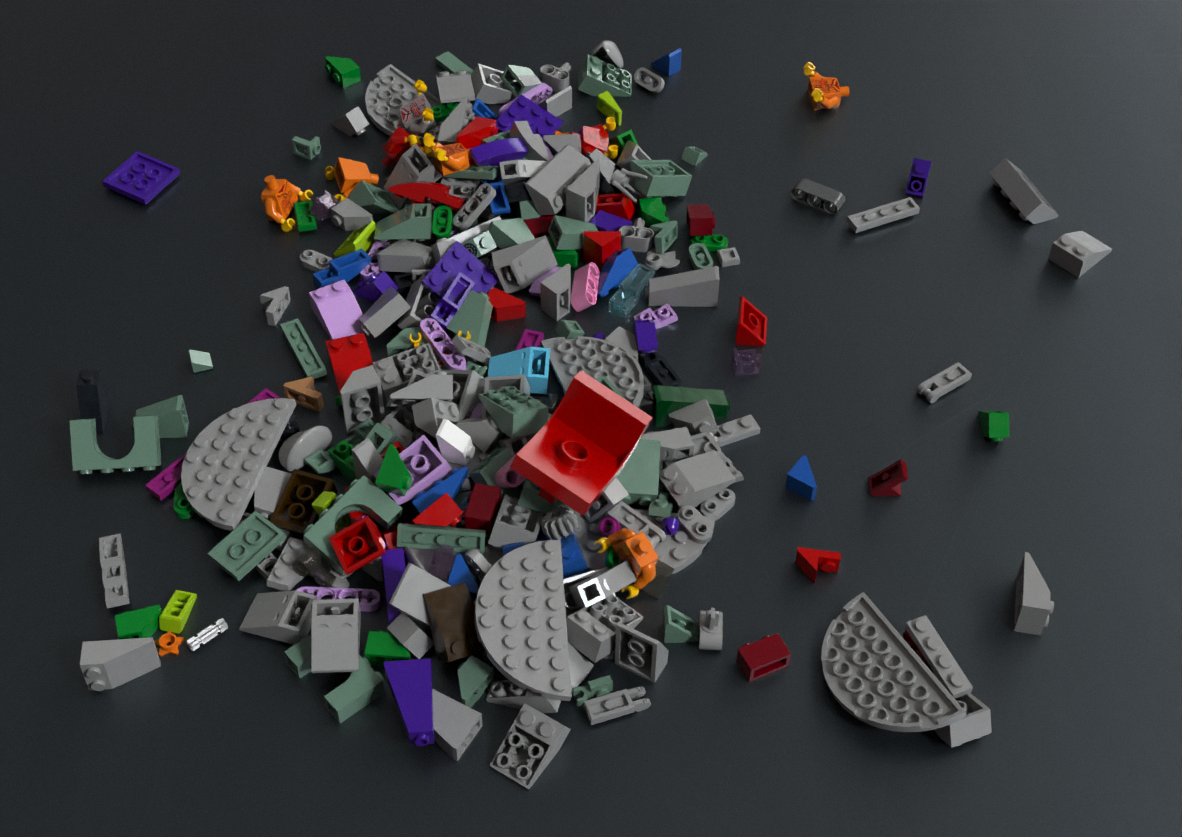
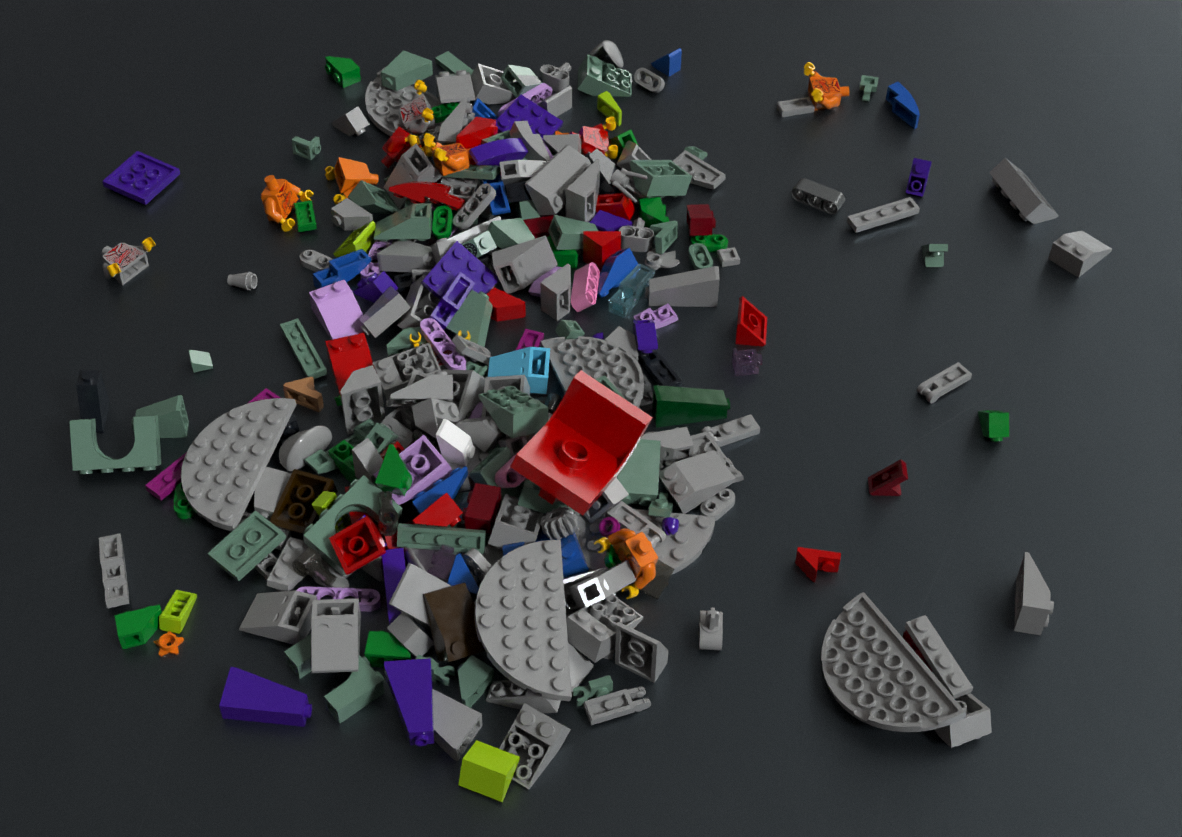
light grey slope [80,637,161,691] -> none
light grey axle [186,618,228,651] -> none
light grey slope [260,286,291,327] -> none
clear purple brick [310,190,340,221] -> none
sand green slope [662,605,699,643] -> none
light grey slope [668,399,717,435] -> none
light grey plate [677,505,713,544] -> none
dark red brick [736,633,791,682] -> none
blue slope [785,455,817,501] -> none
none -> light grey torso [102,237,156,285]
none -> dark purple slope [219,667,312,727]
none -> light grey cone [227,272,257,291]
none -> clear smoke pin [378,491,399,536]
none -> sand green slope [381,50,433,91]
none -> sand green plate [416,654,456,685]
none -> lime slope [458,740,520,803]
none -> light grey wing [672,150,726,190]
none -> light grey tile [776,97,815,117]
none -> sand green plate [859,75,879,101]
none -> blue slope [886,82,920,129]
none -> sand green slope [921,244,948,267]

